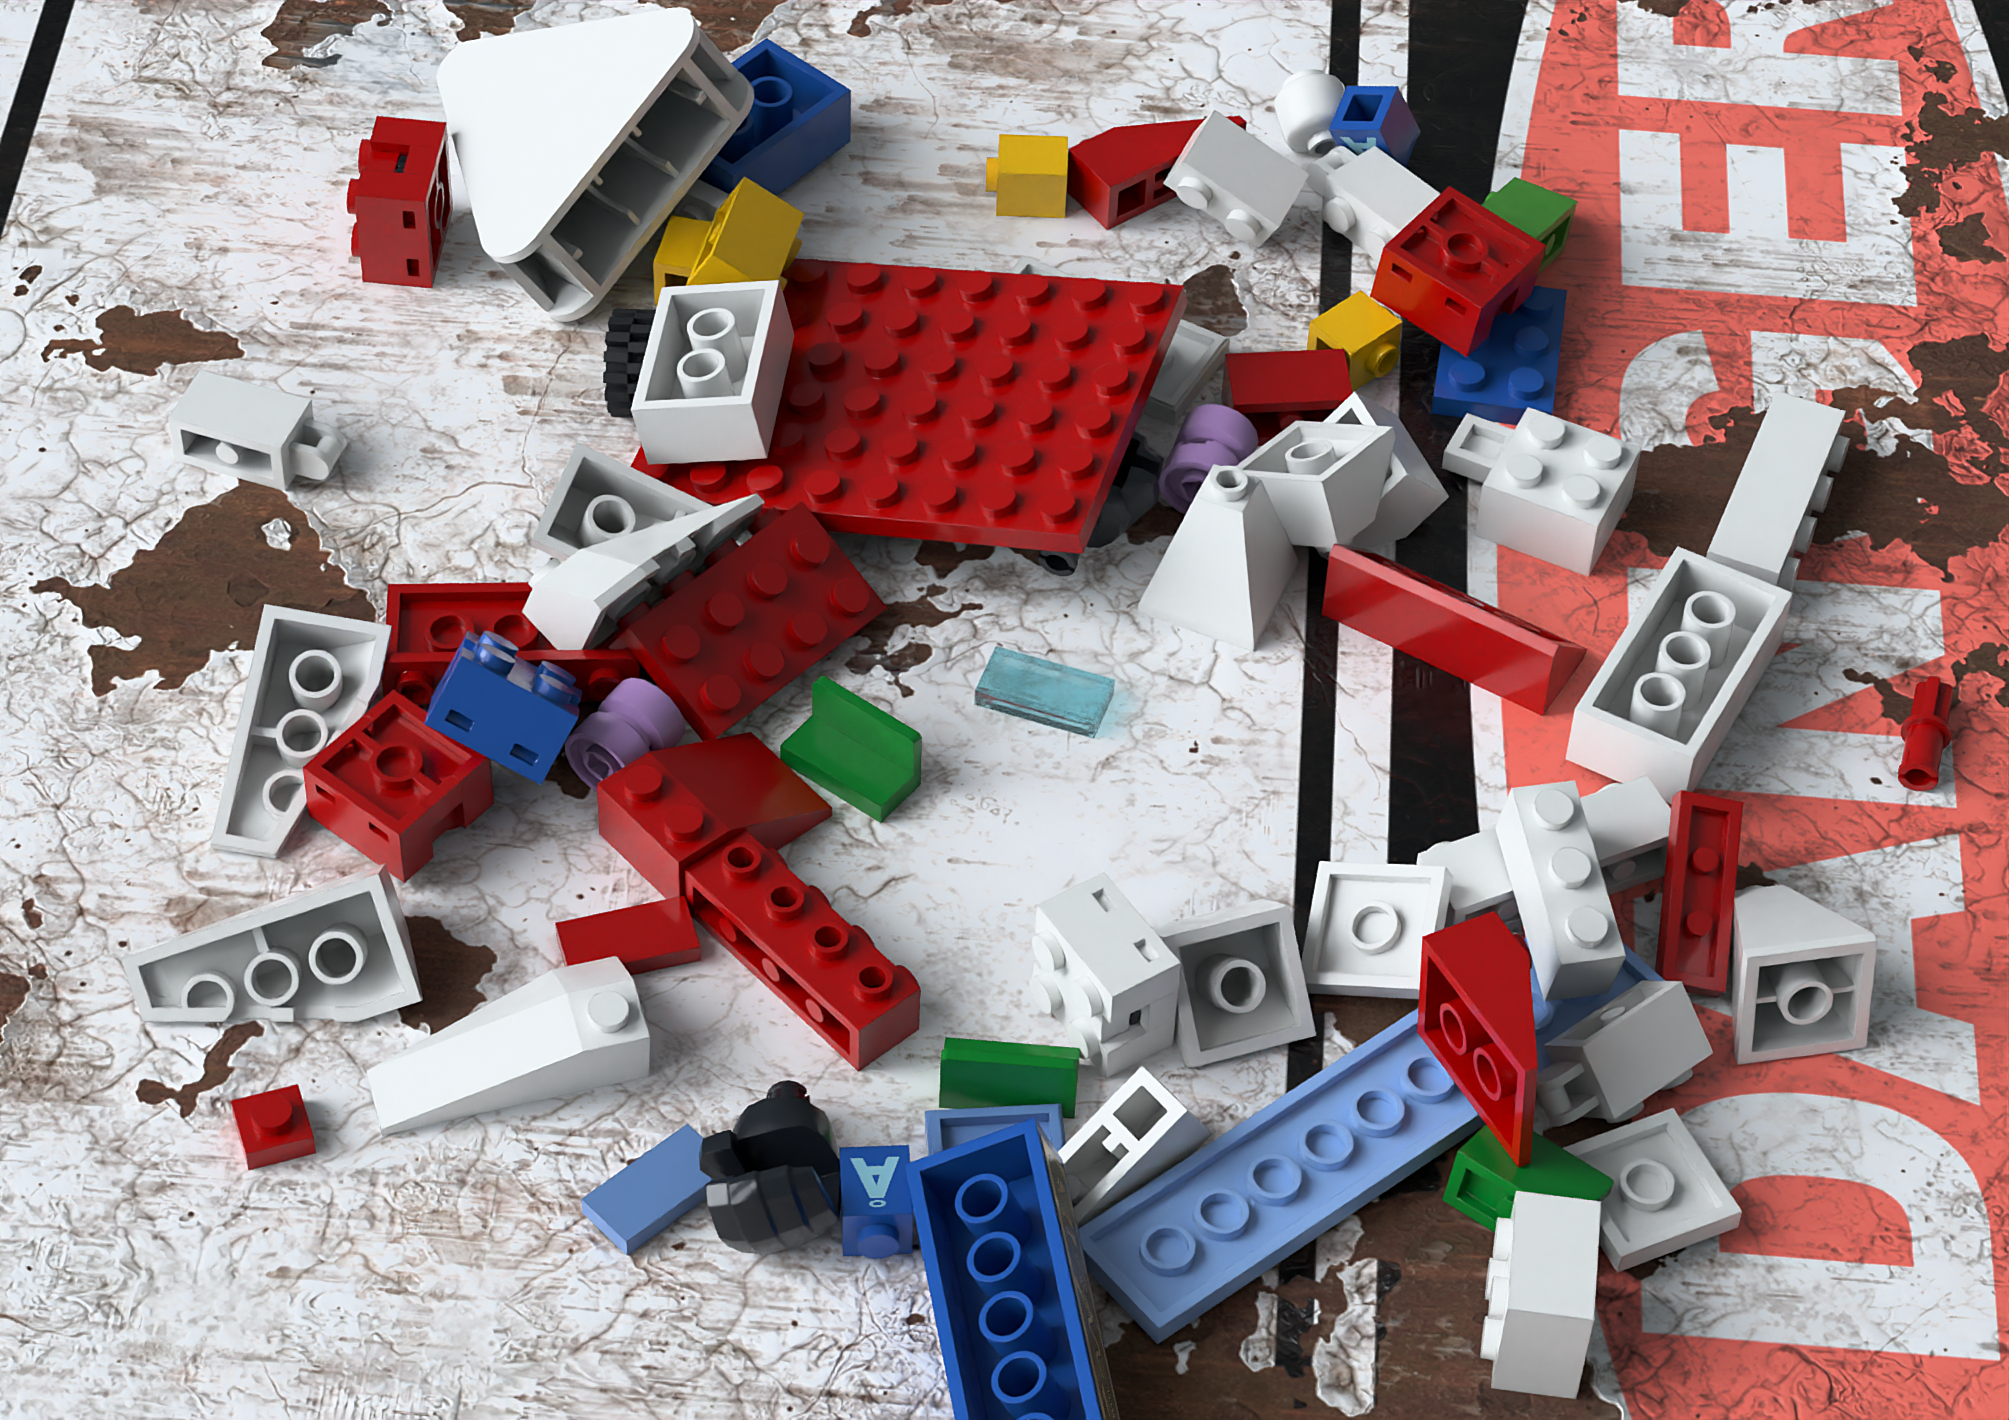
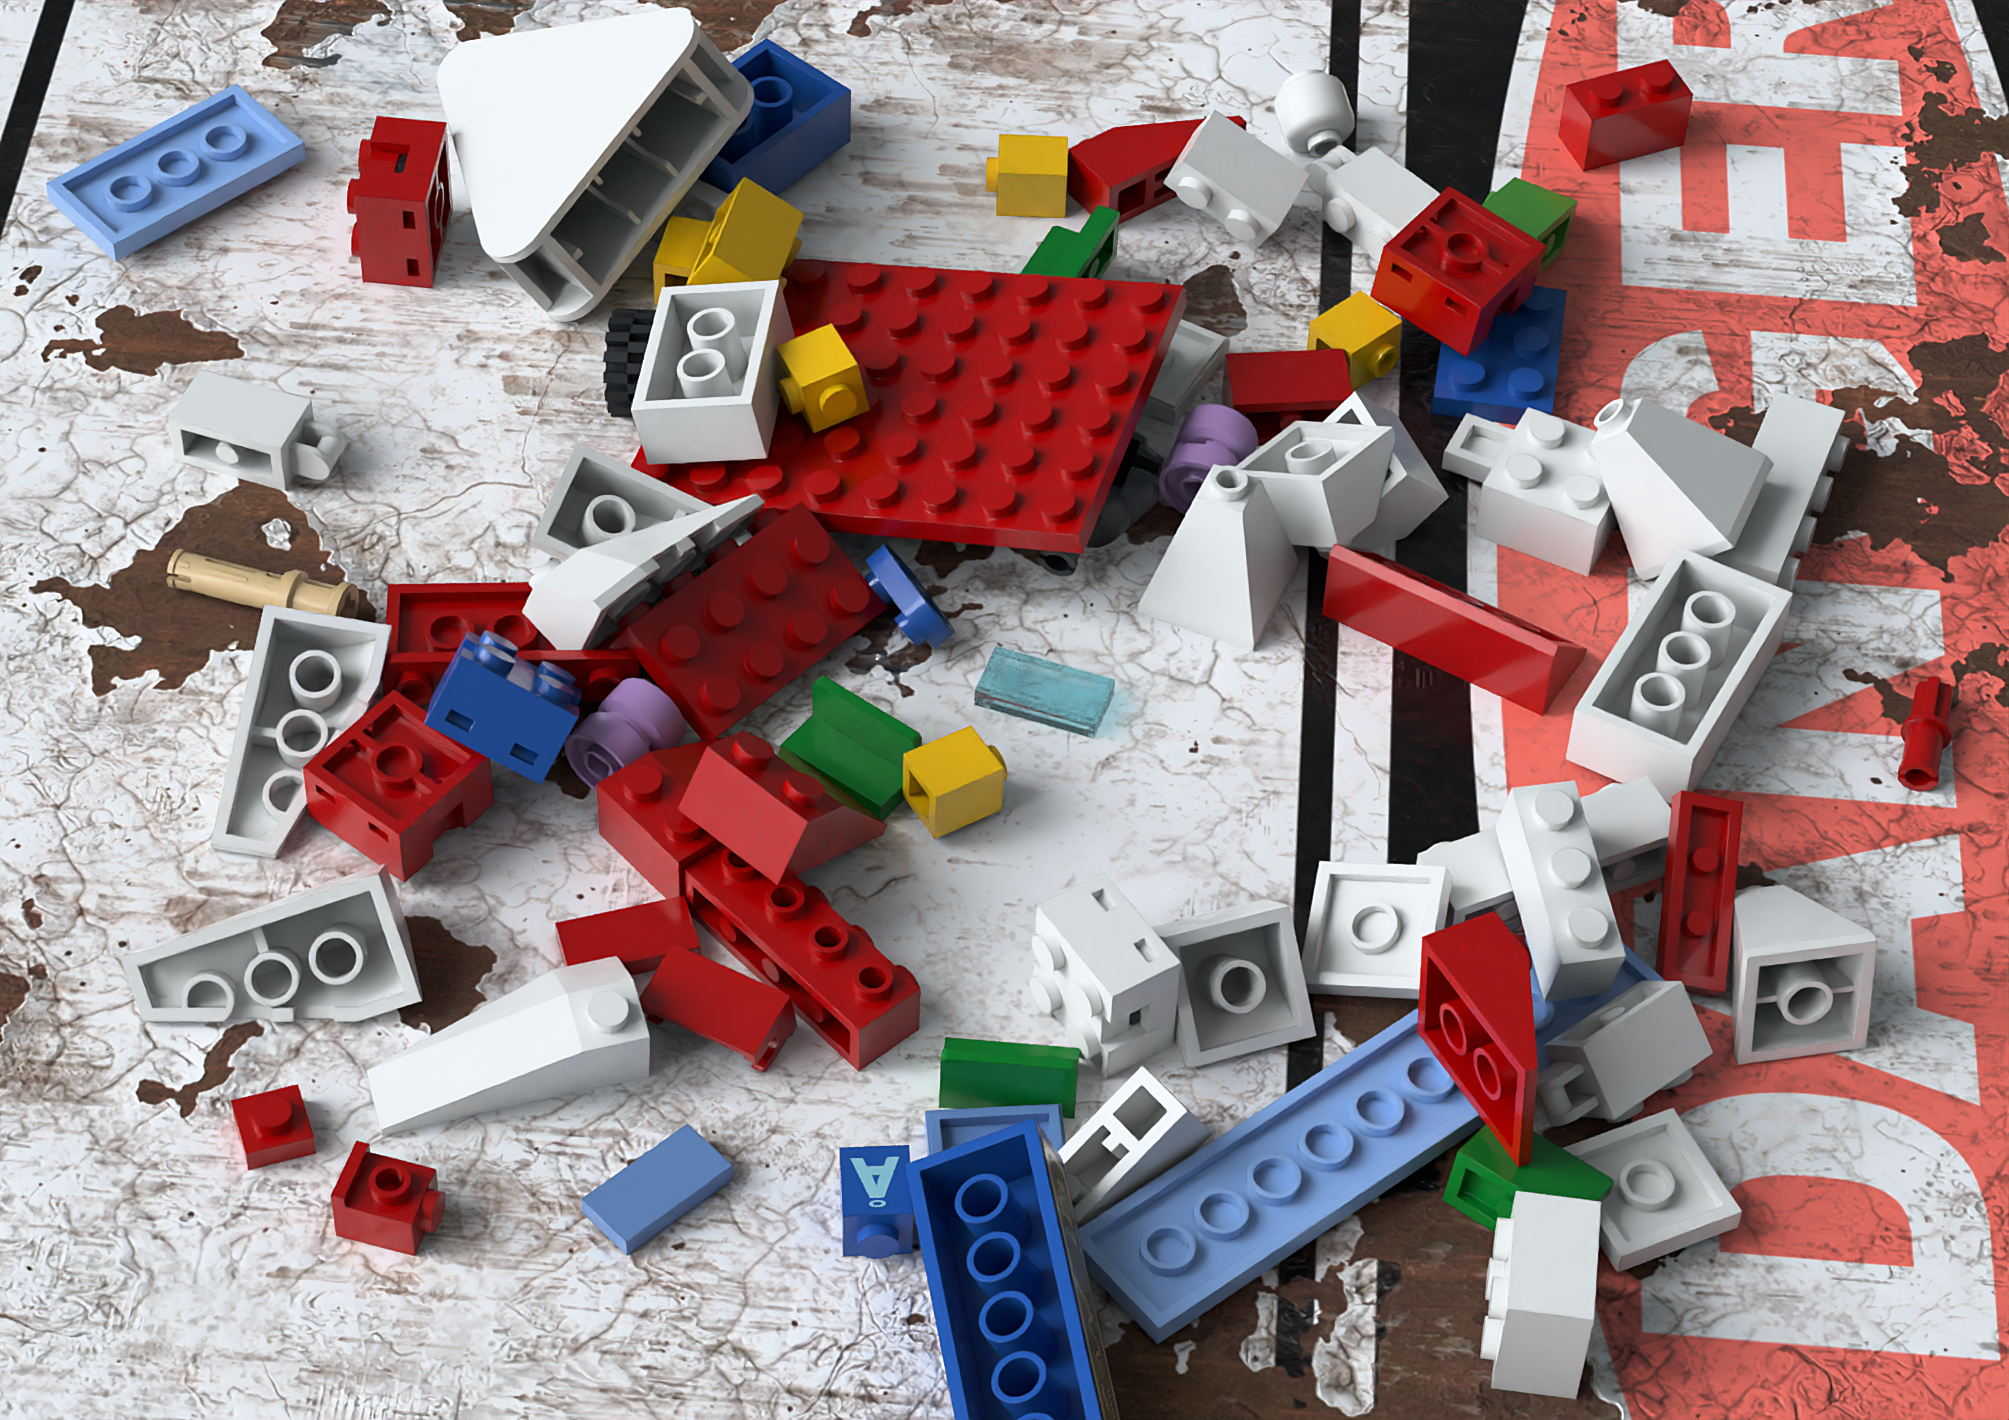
black piece [699,1080,841,1256] -> none
blue brick [1329,86,1421,168] -> none
none -> light blue plate [46,84,306,262]
none -> tan pin [167,549,359,619]
none -> red brick [331,1141,446,1256]
none -> red hinge [639,943,798,1073]
none -> red slope [678,730,888,885]
none -> yellow brick [775,323,870,433]
none -> blue plate [864,543,955,649]
none -> yellow brick [902,725,1008,839]
none -> green panel [1020,204,1120,279]
none -> red brick [1558,59,1693,172]
none -> white slope [1590,397,1774,581]

